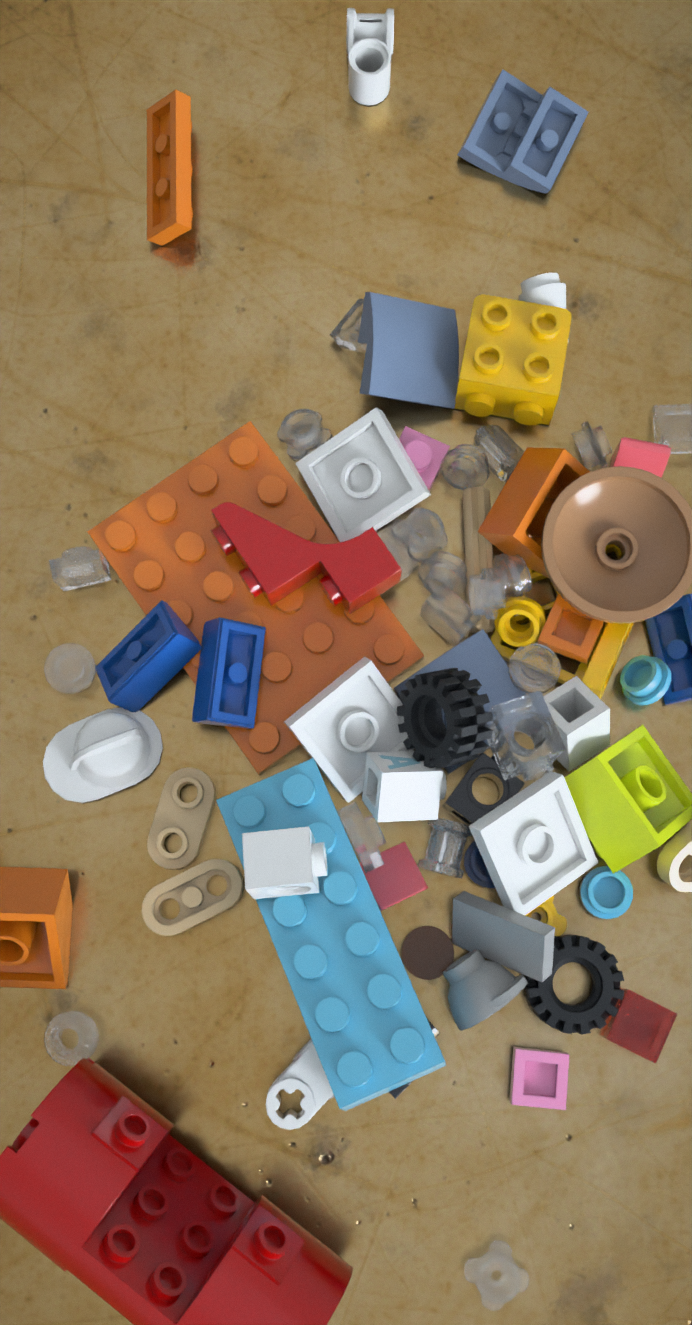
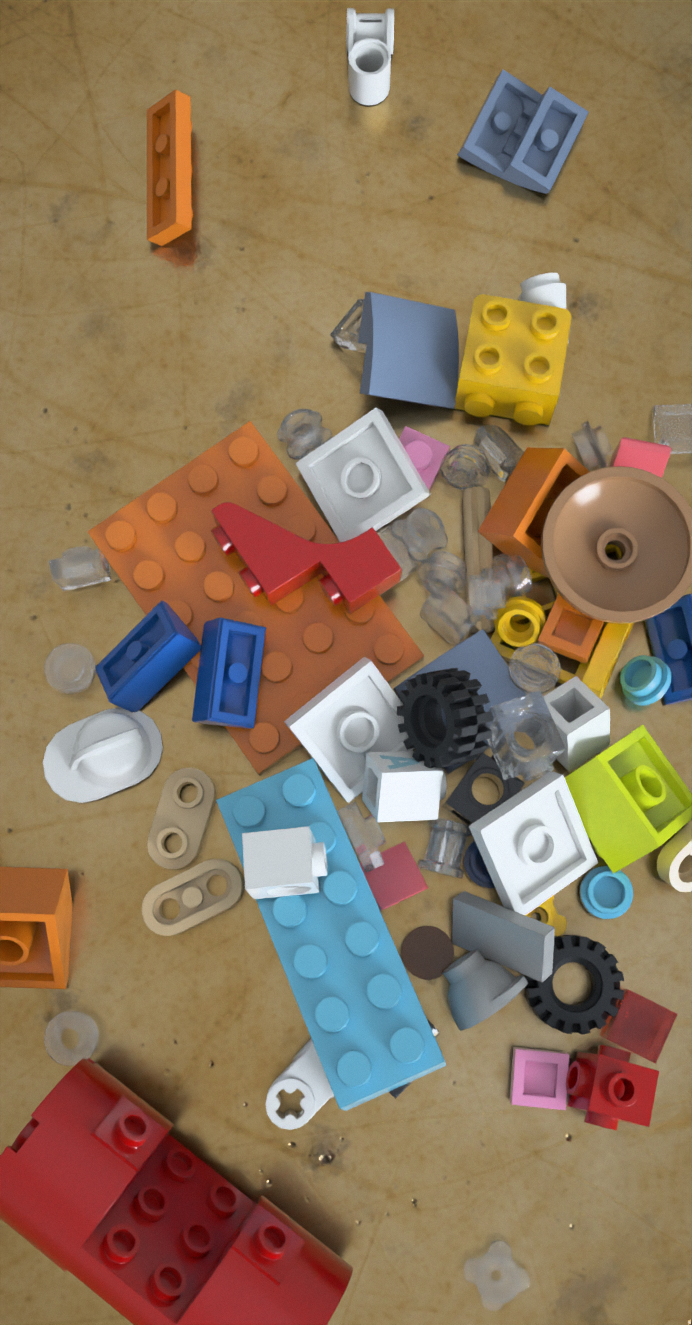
none -> red brick [566,1045,659,1131]

